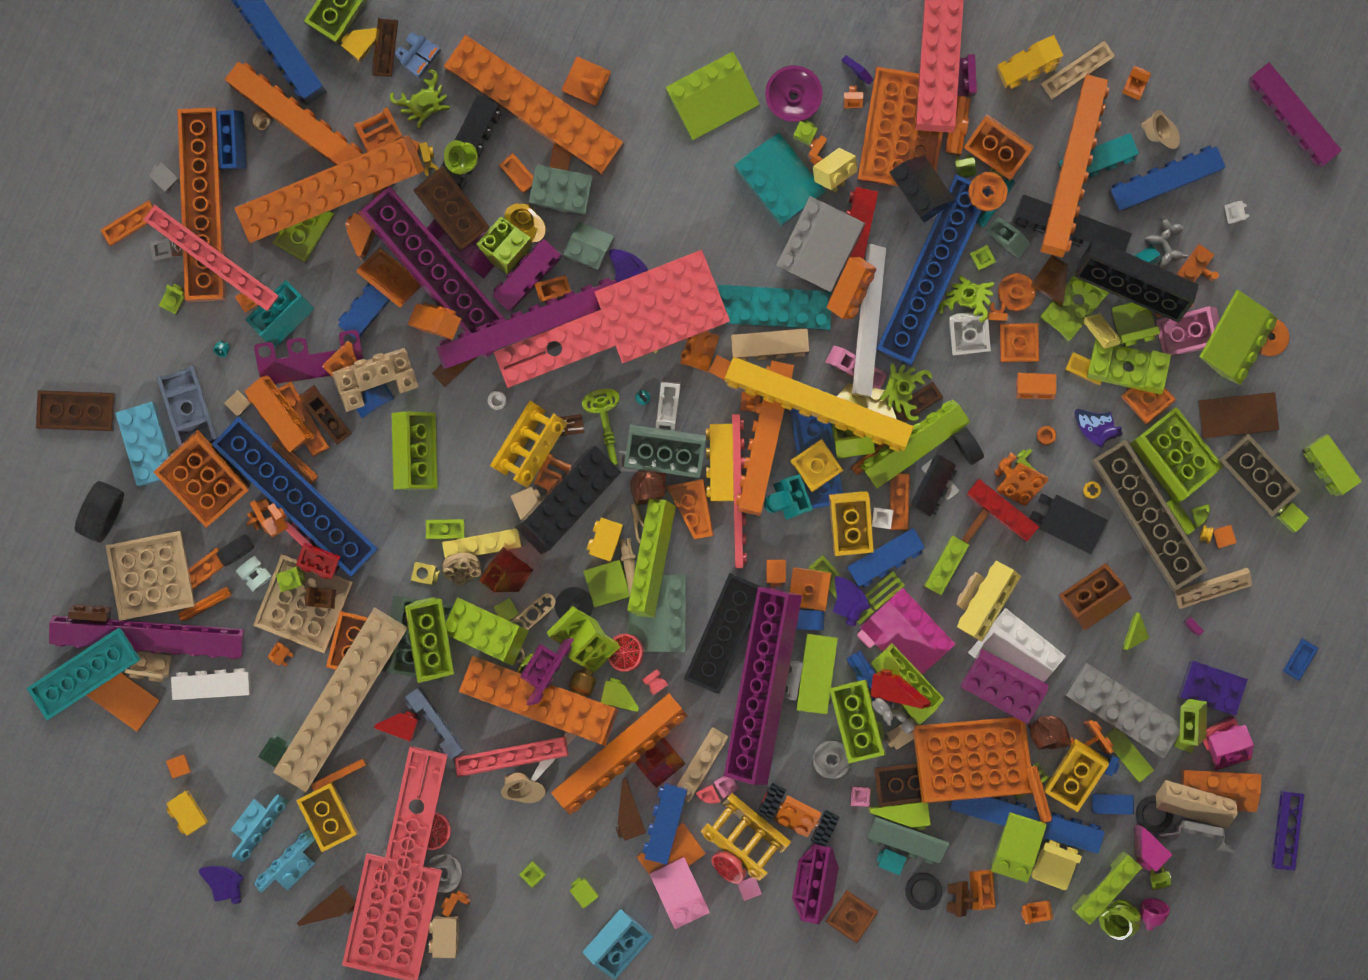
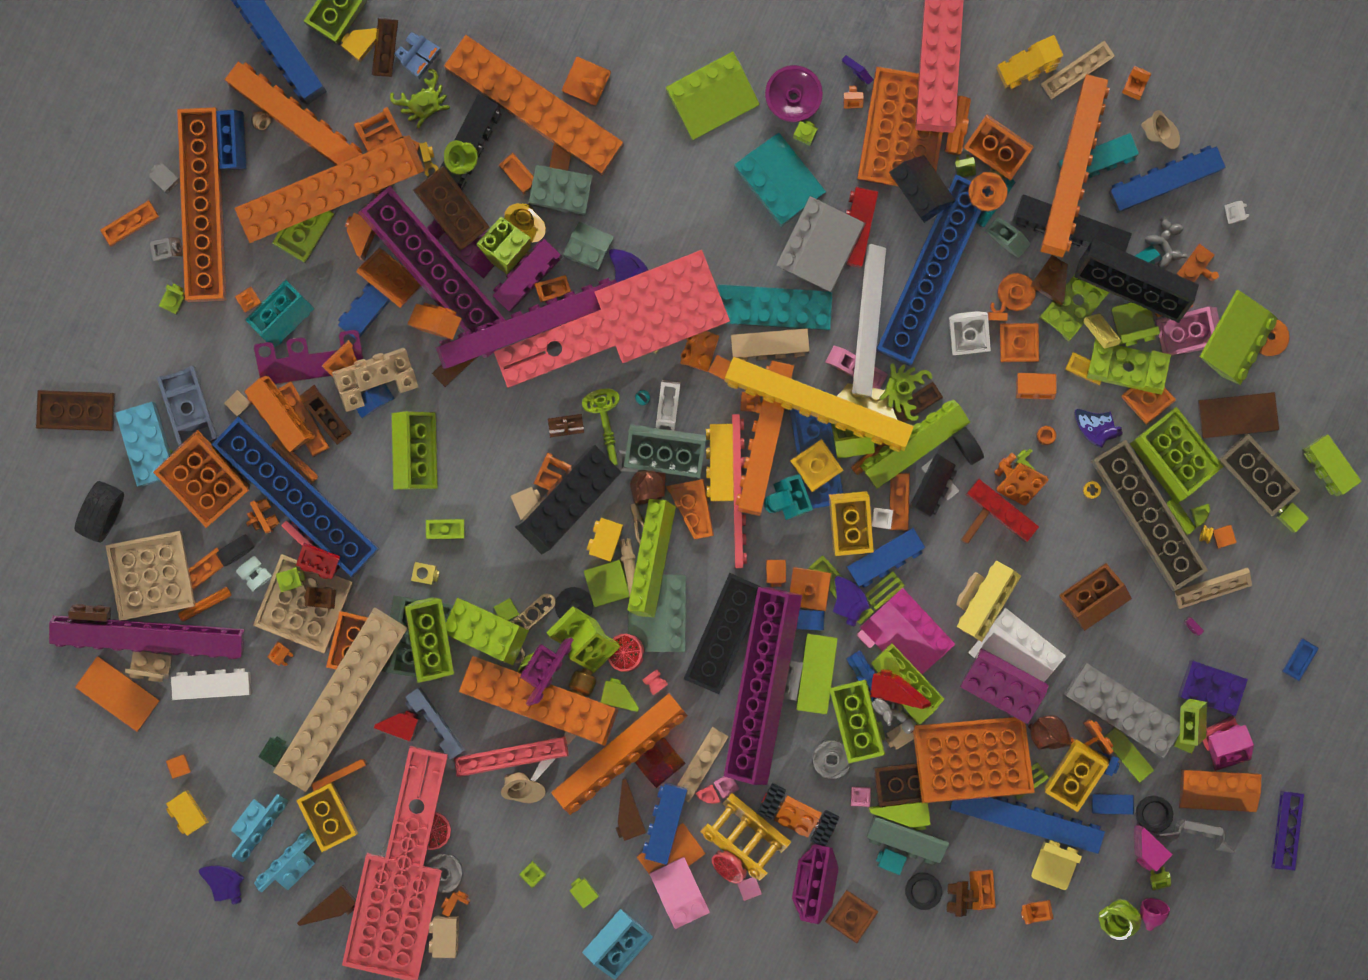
teal plate [26,628,141,721] -> none
coral plate [144,205,279,311] -> none
teal hinge [213,341,230,357] -> none
orange bracket [262,503,288,537] -> none
light yellow brick [442,529,522,559] -> none
tan tile [442,553,481,586] -> none
clear red slope [479,547,534,592] -> none
white tile [488,391,507,410] -> none
yellow fence [490,400,568,488] -> none
orange bracket [808,135,827,165] -> none
light yellow brick [813,148,857,192] -> none
orange brick [826,257,877,319] -> none
lime brick [923,535,969,596] -> none
lime animal [938,275,995,323] -> none
magenta bracket [957,54,977,96] -> none
lime plate [970,245,996,271] -> none
lime slope [991,812,1047,883] -> none
orange axle [1026,766,1052,823] -> none
black tile [1029,493,1108,555] -> none
lime arch [1071,852,1142,925] -> none
lime slope [1122,612,1149,650] -> none
tan brick [1156,780,1238,829] -> none
magenta brick [1249,62,1342,167] -> none

